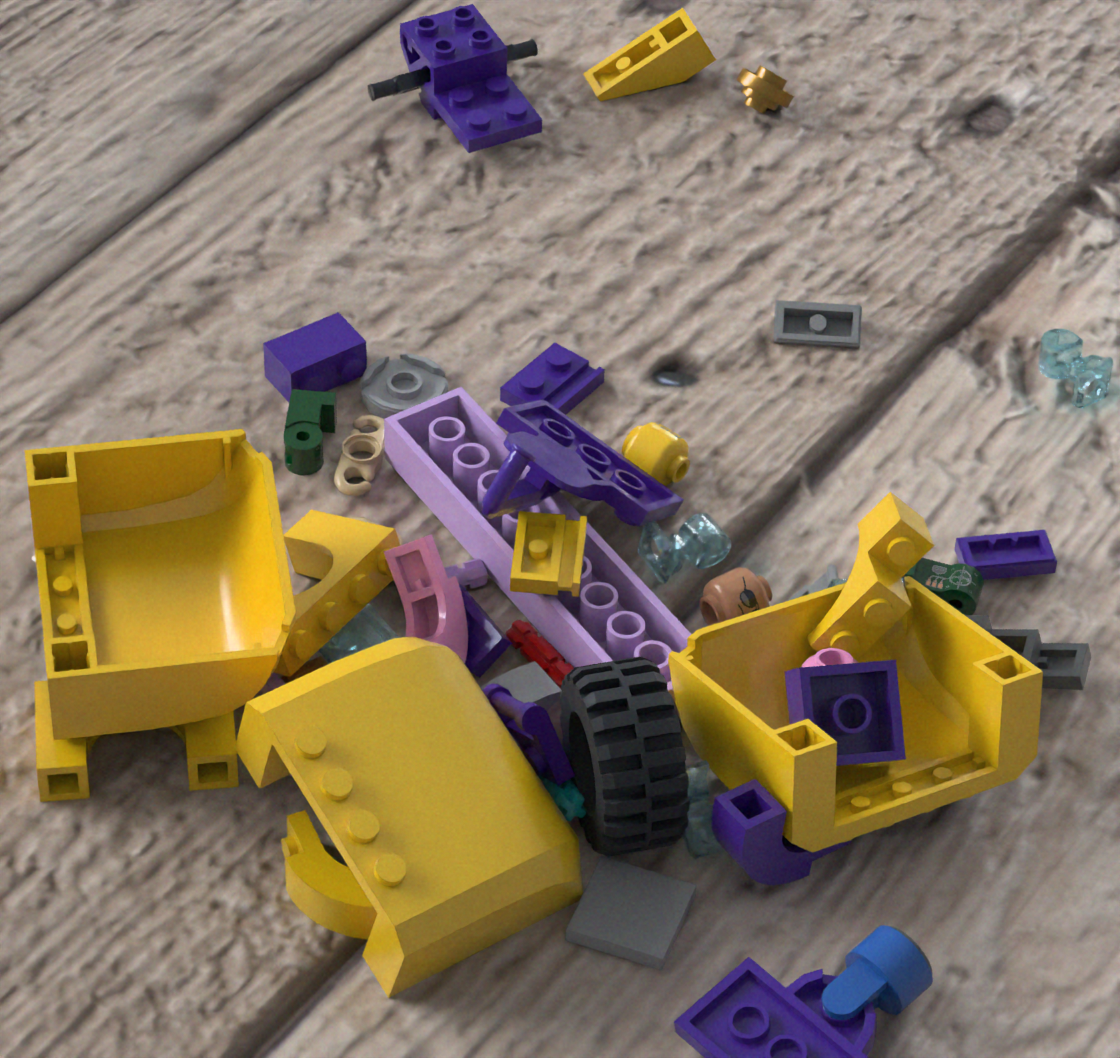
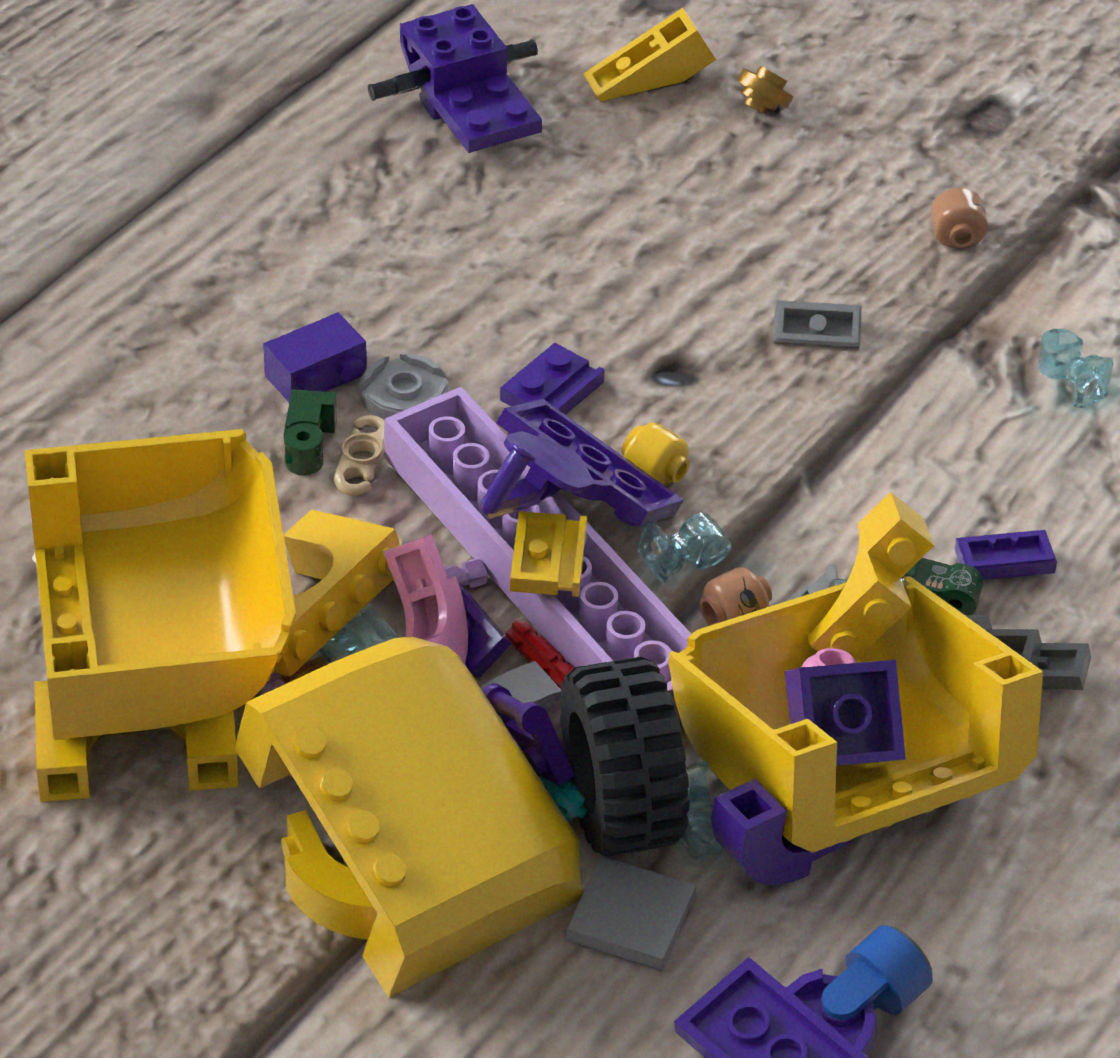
none -> nougat head [931,188,988,248]

